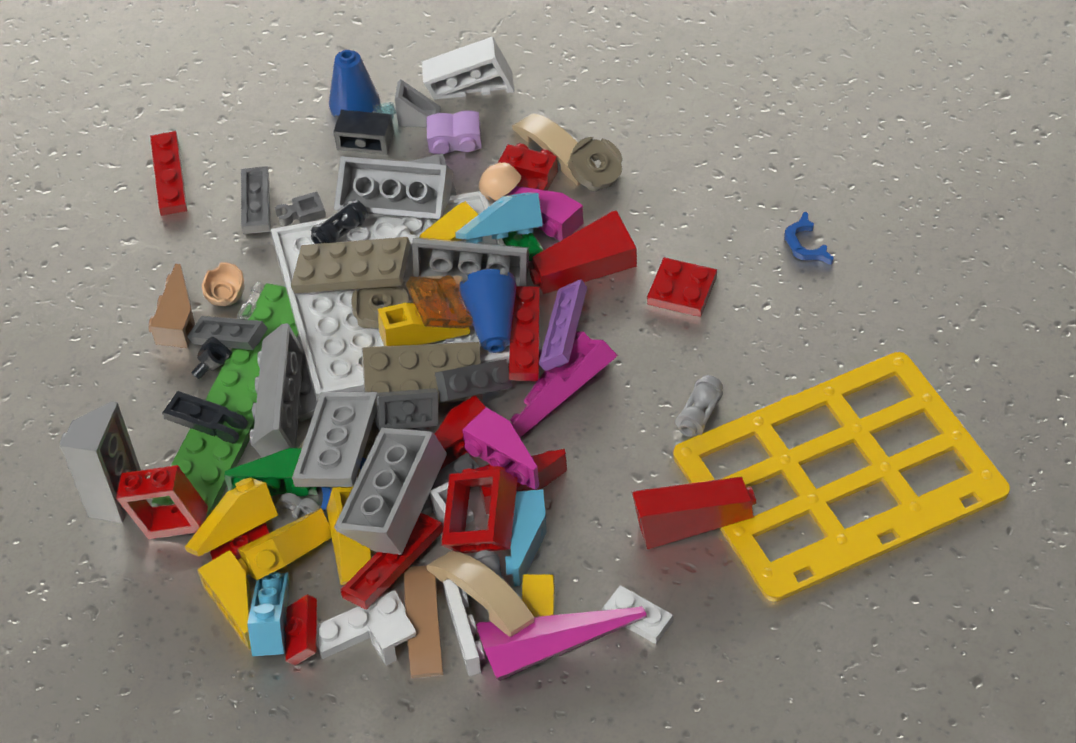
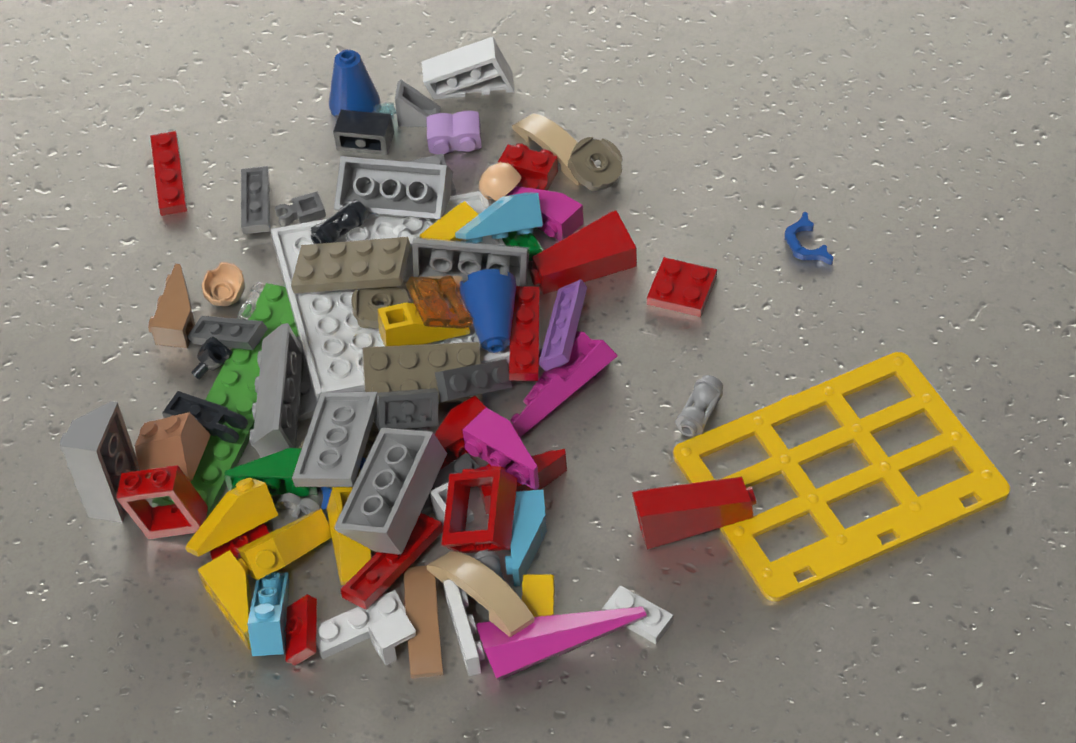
none -> nougat slope [134,412,210,481]

